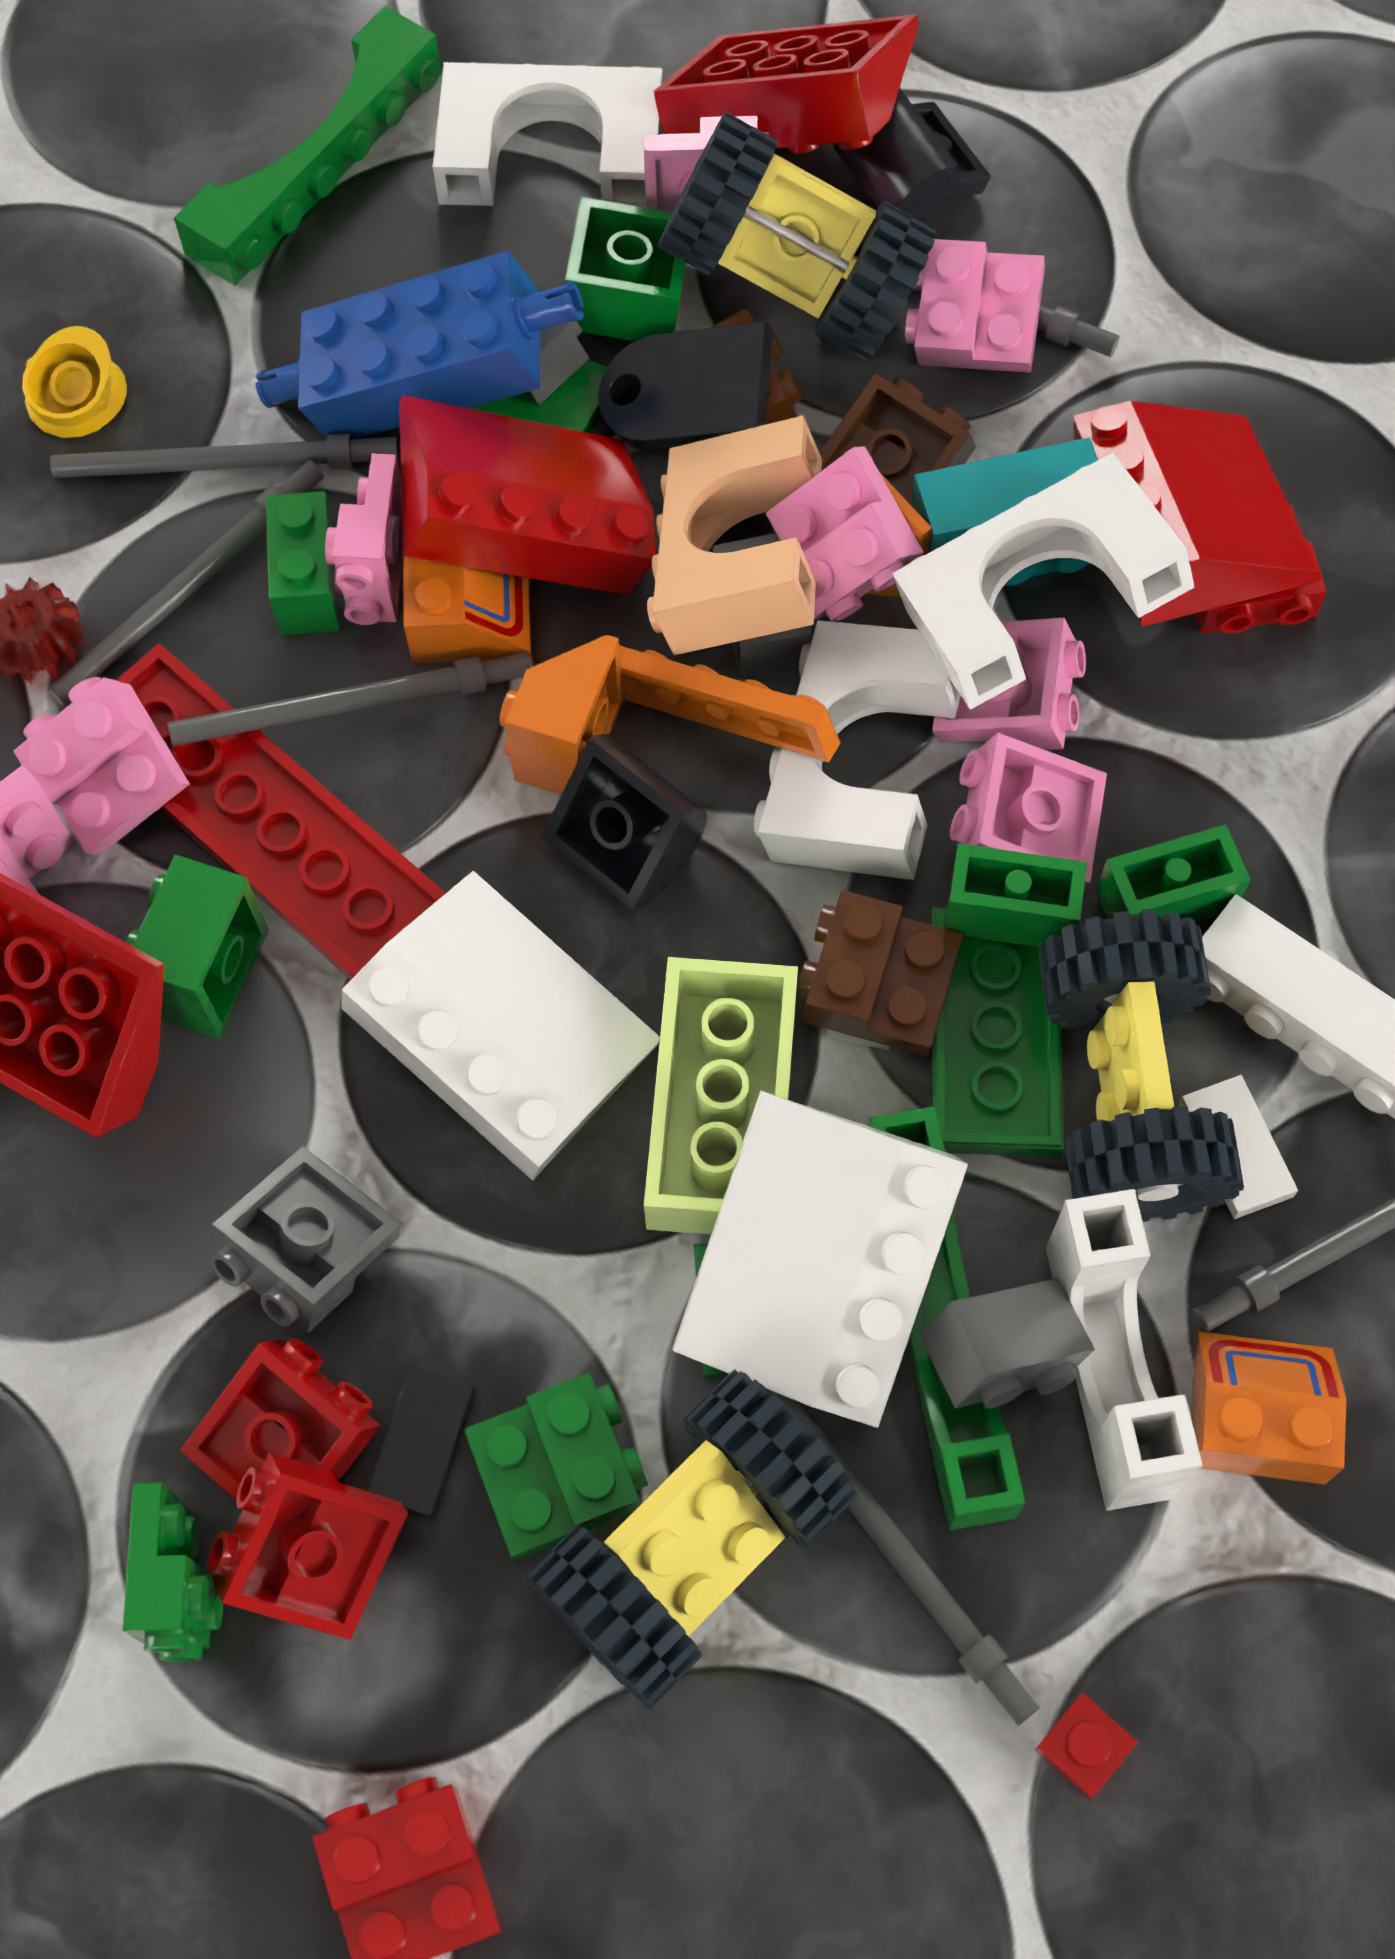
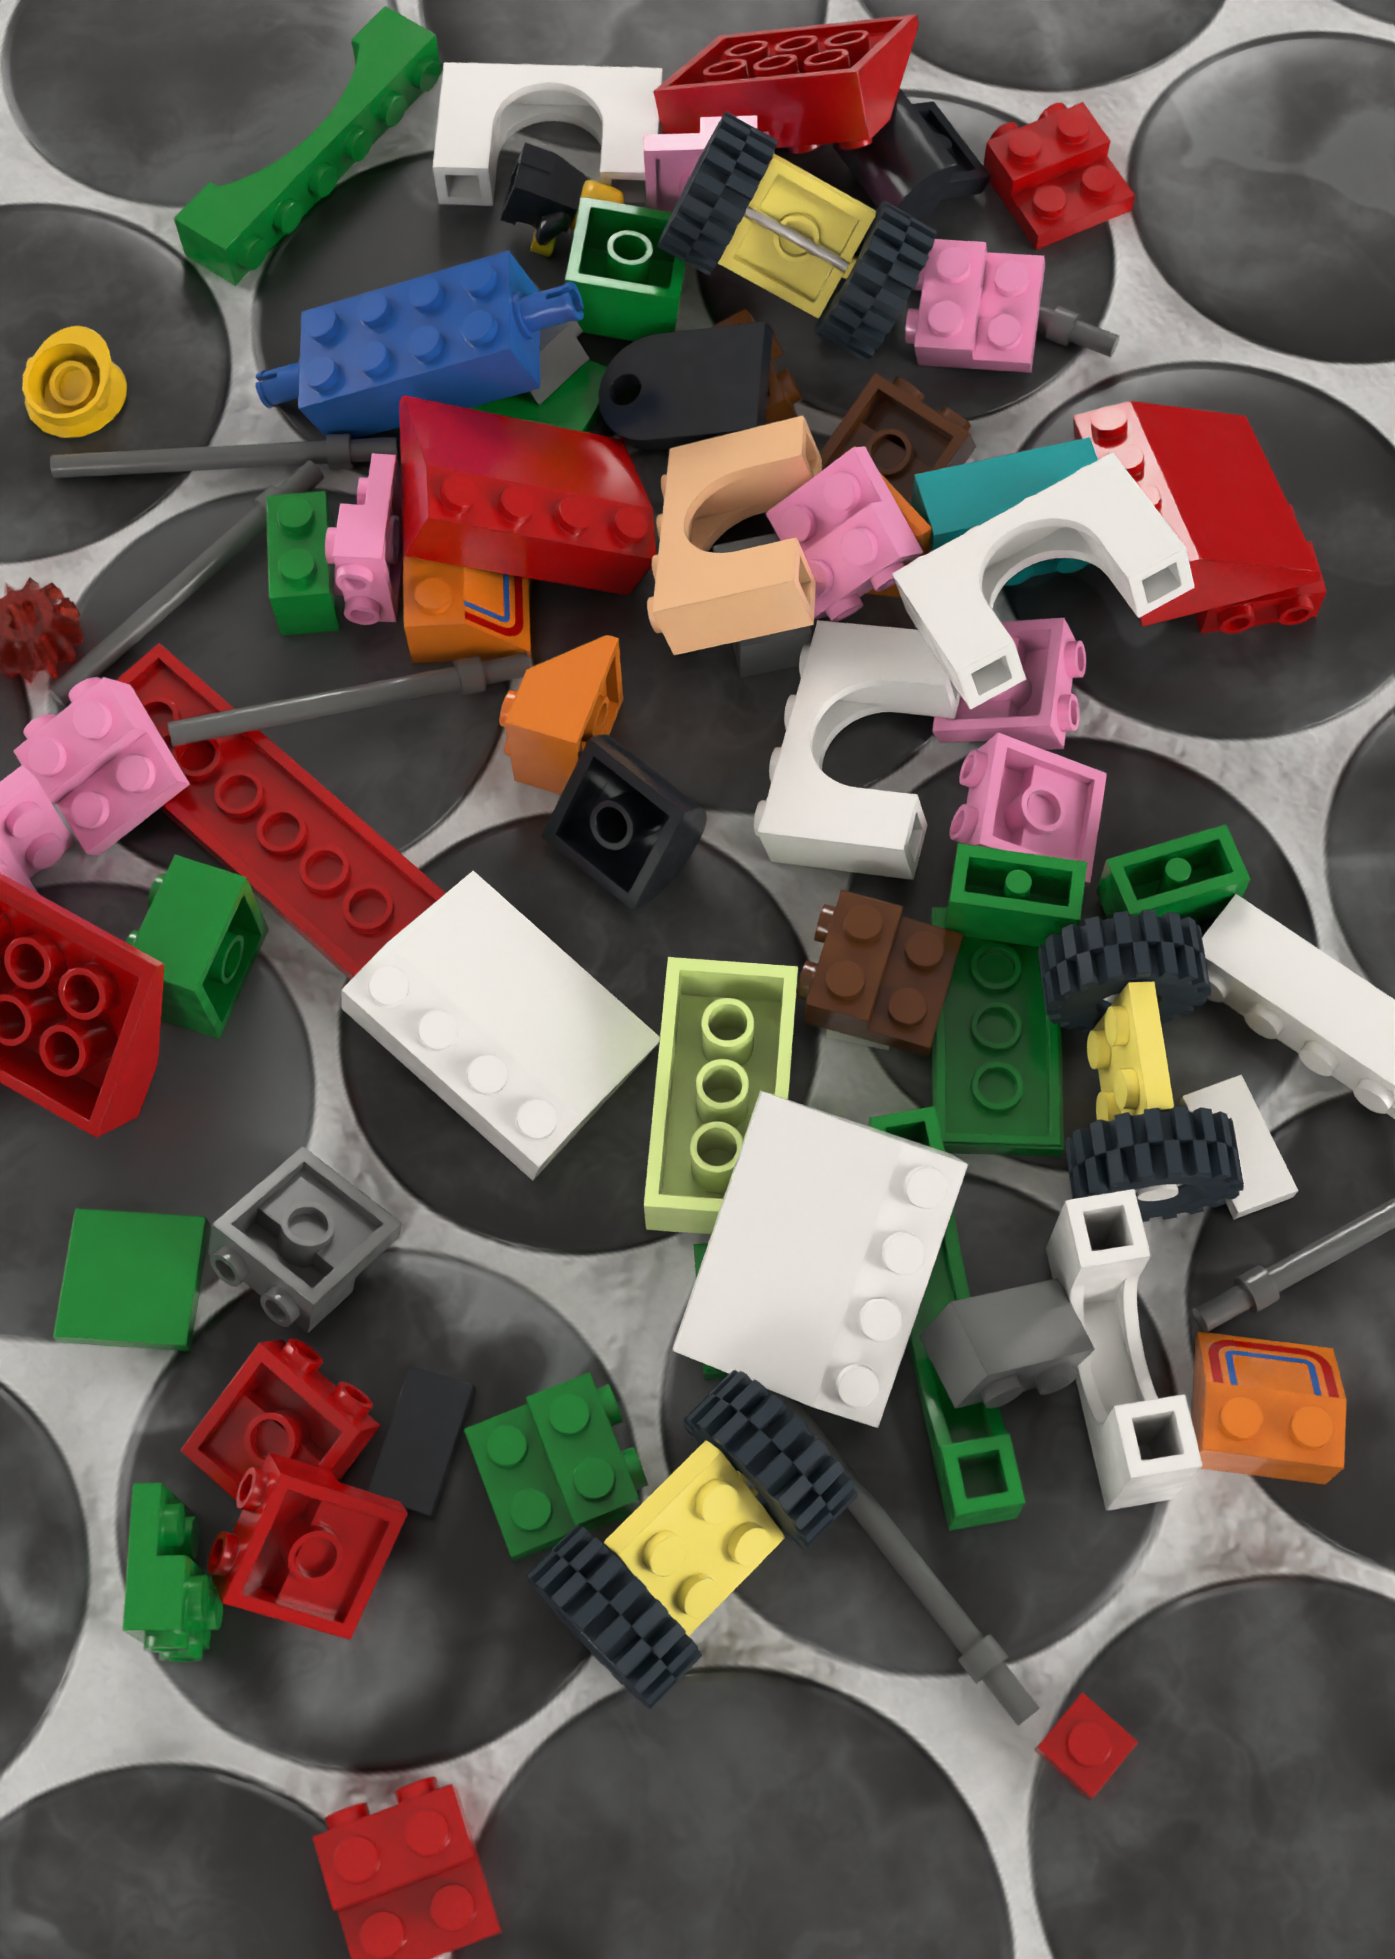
orange plate [619,645,840,763] -> none
none -> green tile [53,1208,210,1351]
none -> black piece [500,142,625,257]
none -> red plate [983,102,1135,250]

